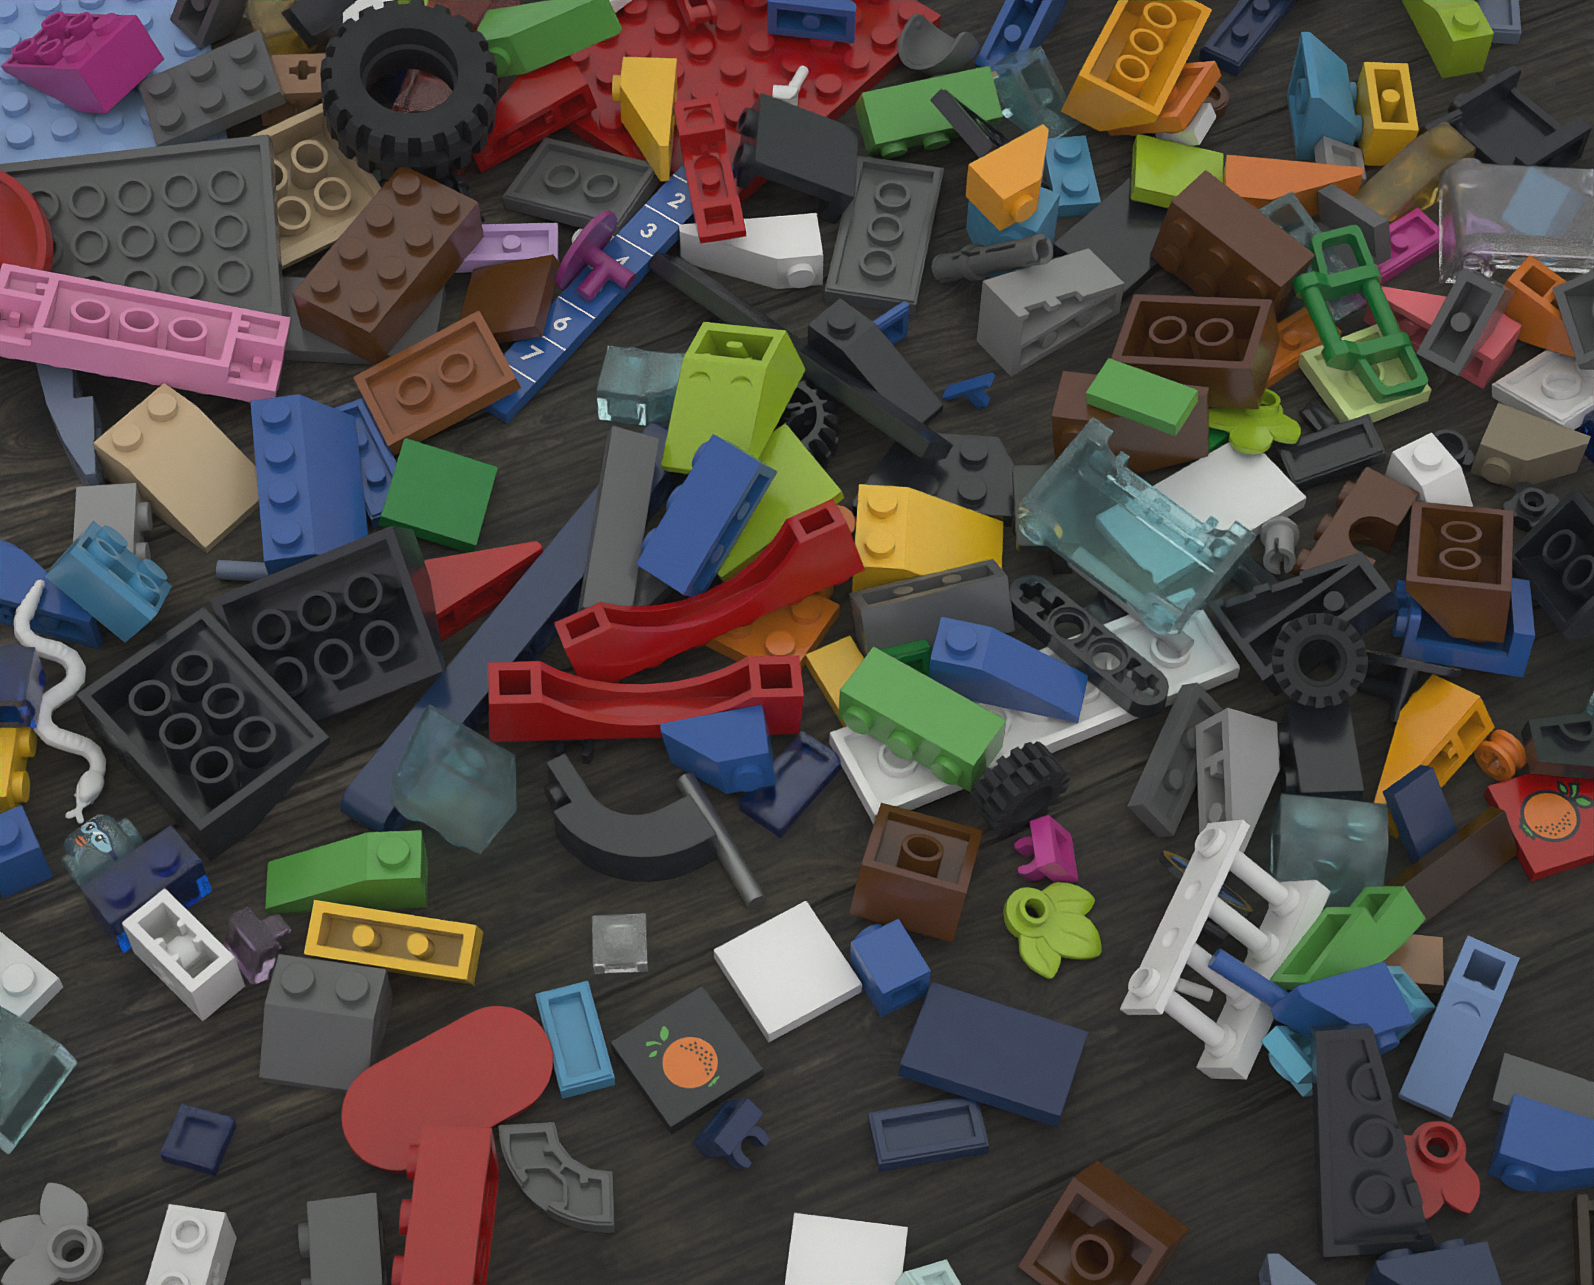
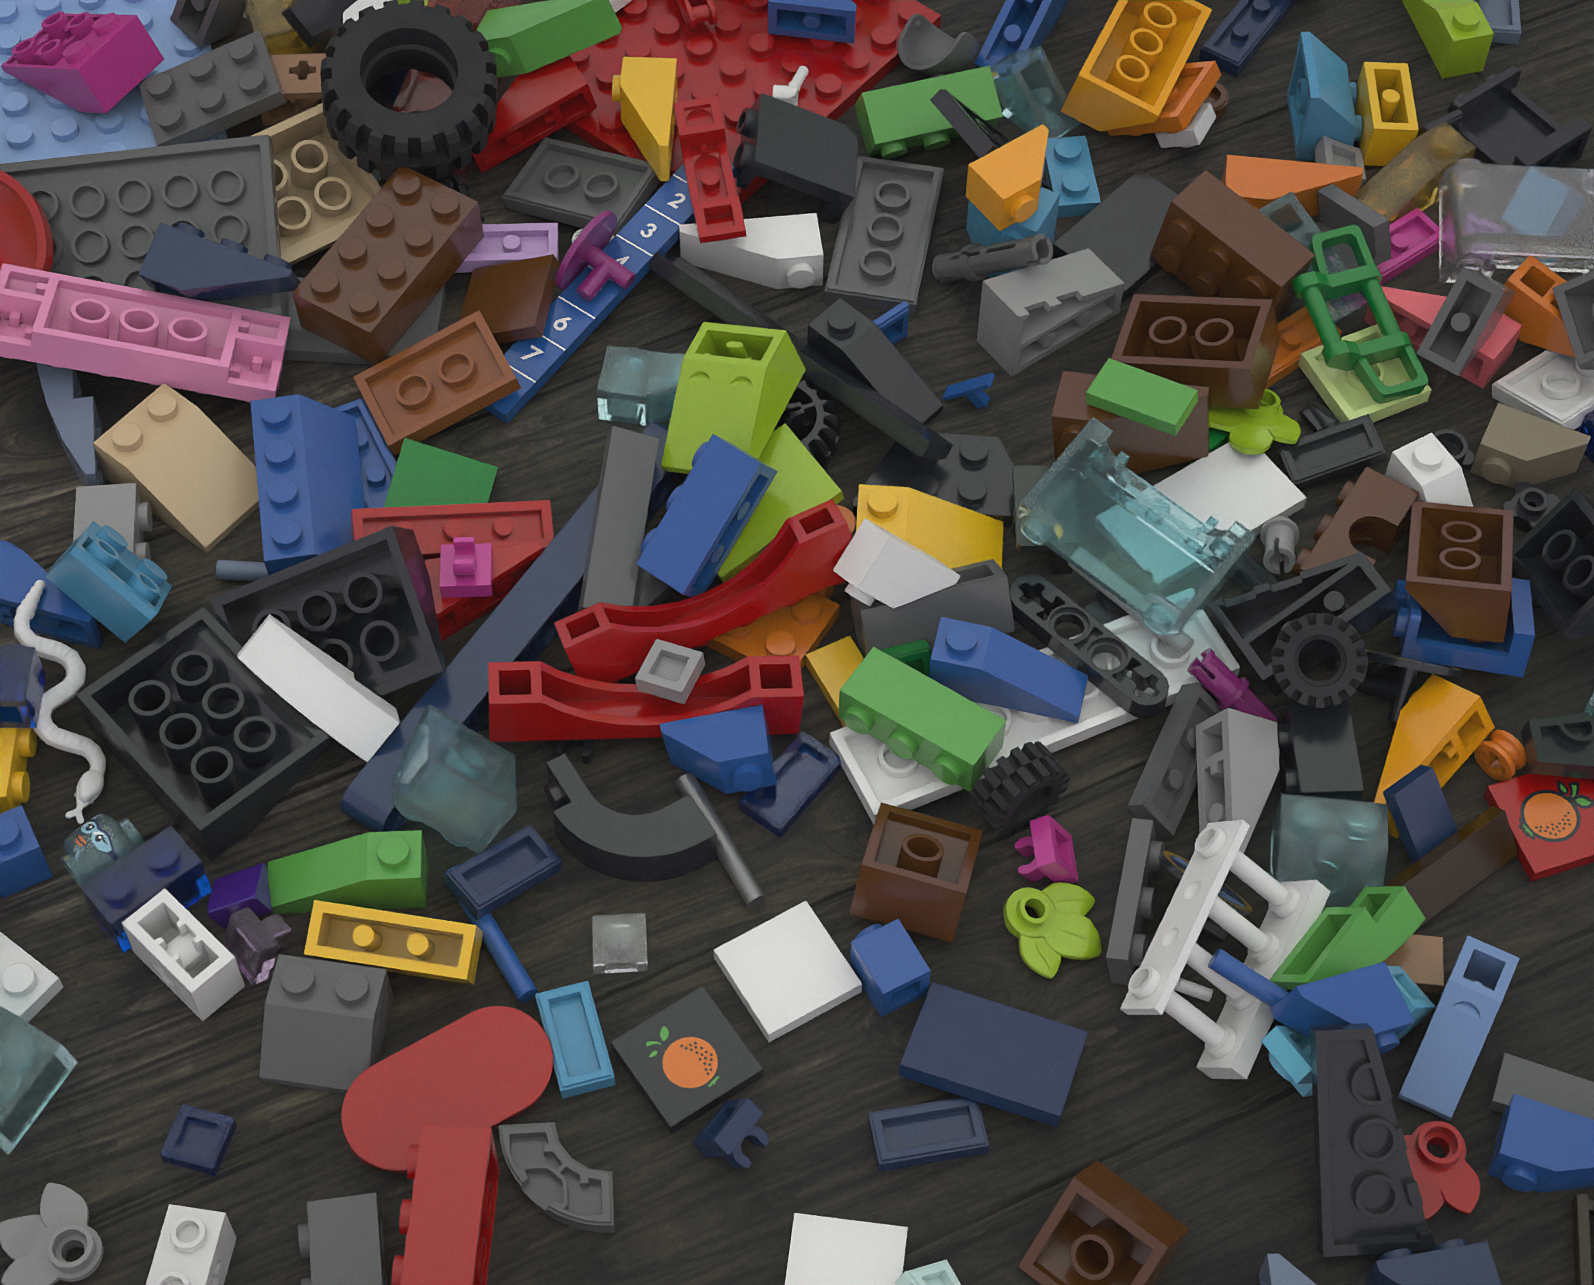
lime tile [1131,134,1223,208] -> none
none -> dark blue slope [138,222,301,302]
none -> dark purple slope [207,863,272,929]
none -> white slope [237,614,400,763]
none -> red plate [350,500,554,559]
none -> dark pink tile [440,537,493,598]
none -> dark blue tile [444,825,562,920]
none -> blue bar [444,865,538,1003]
none -> light grey plate [635,639,705,704]
none -> white slope [833,518,960,609]
none -> dark grey plate [1106,818,1165,985]
none -> magenta axle [1187,648,1278,722]

